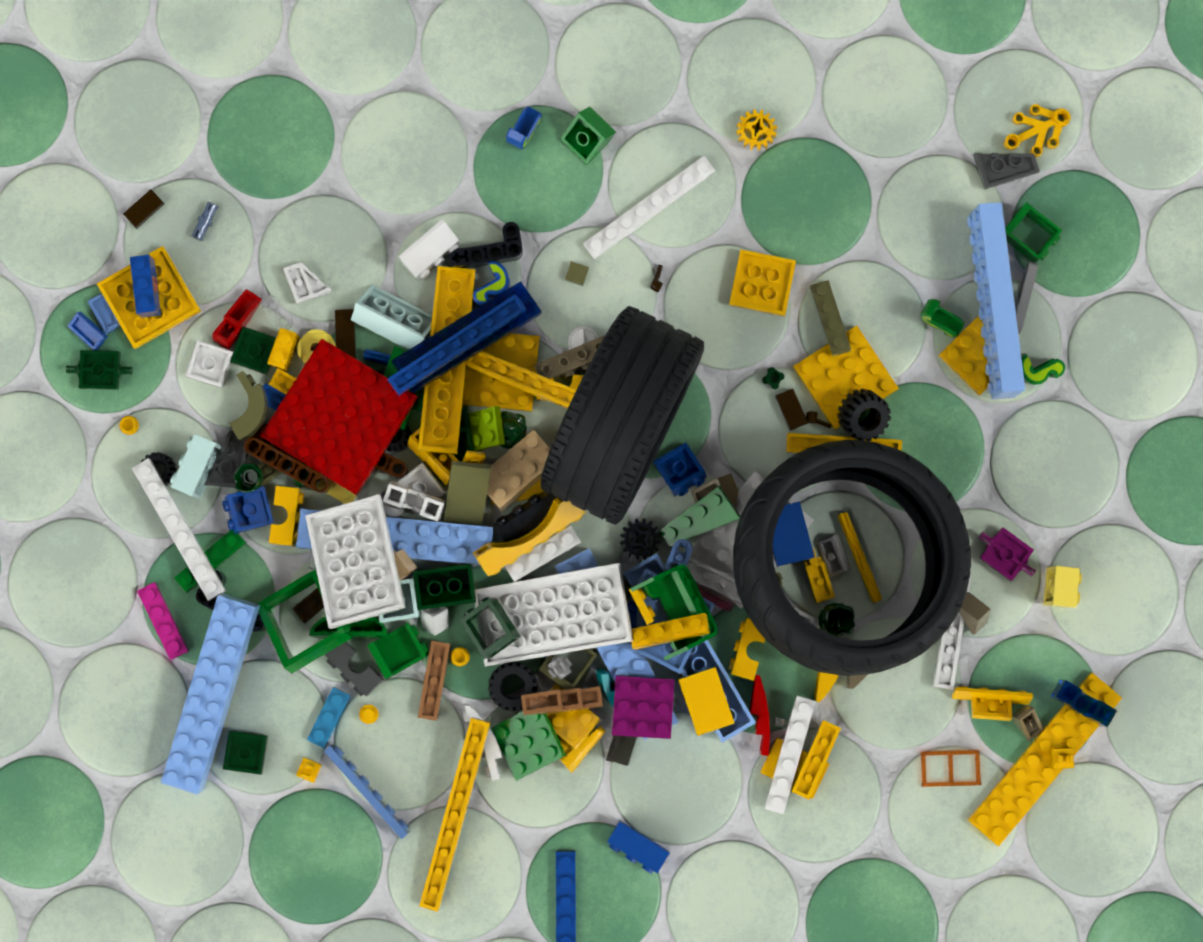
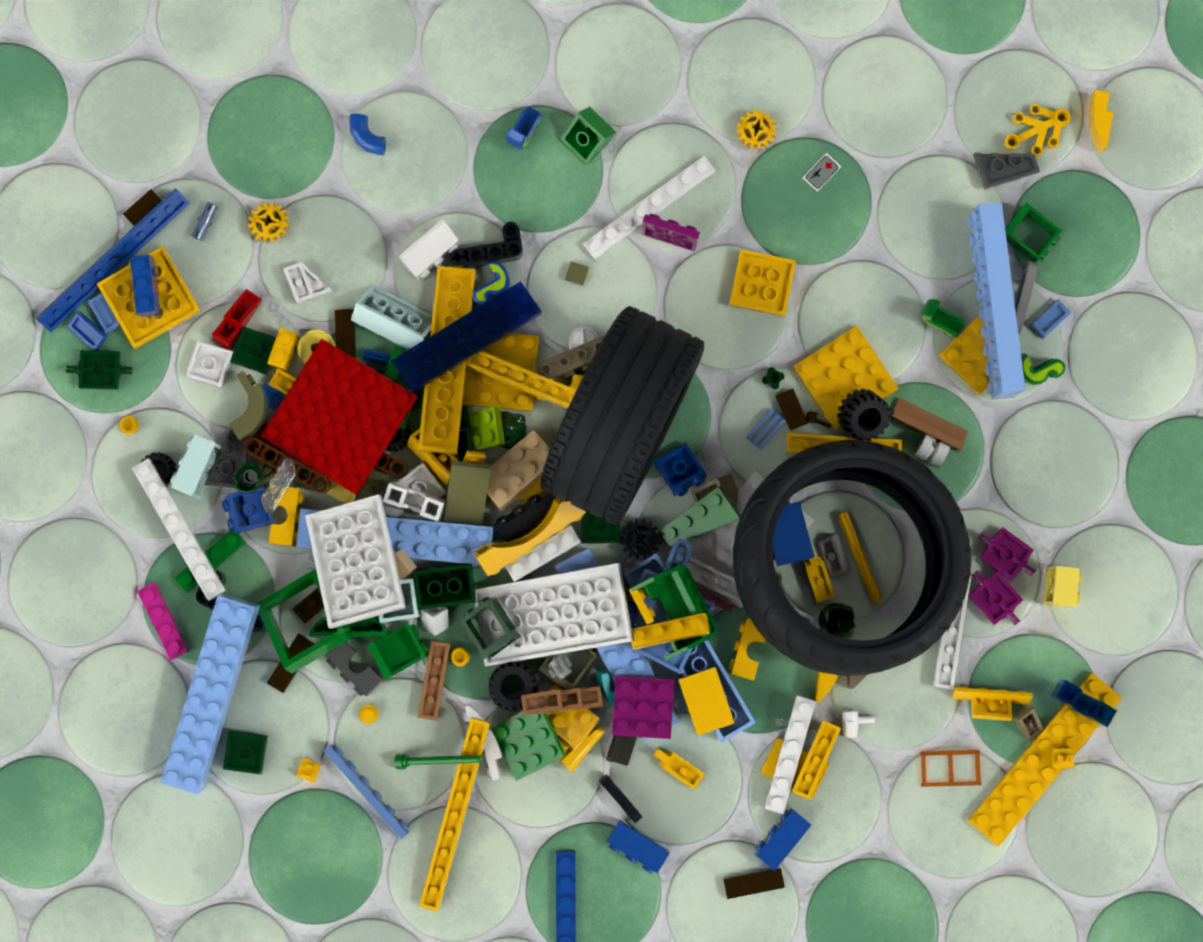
dark azure plate [307,687,351,748] -> none
blue plate [387,294,527,396] -> none
dark brown hand [650,265,663,292] -> none
red slope [749,675,770,756] -> none
olive plate [810,280,851,357] -> none
dark tan slope [959,592,991,635] -> none
none -> blue plate [36,188,190,332]
none -> yellow gear [248,202,290,244]
none -> clear plate [261,459,296,513]
none -> dark brown tile [267,633,315,693]
none -> blue cylinder [349,114,386,156]
none -> olive plate [359,469,390,500]
none -> green piece [394,754,482,769]
none -> dark green plate [581,510,620,544]
none -> black beam [599,774,643,824]
none -> magenta plate [641,213,700,252]
none -> yellow hinge [653,748,705,790]
none -> dark brown tile [723,868,785,899]
none -> medium blue tile [746,409,786,450]
none -> blue brick [755,808,811,871]
none -> sticker [803,153,841,192]
none -> white piece [841,708,875,738]
none -> medium nougat panel [890,398,968,452]
none -> white wheel [914,434,950,468]
none -> magenta plate [968,570,1023,626]
none -> medium blue tile [1029,299,1071,339]
none -> yellow slope [1089,89,1114,153]

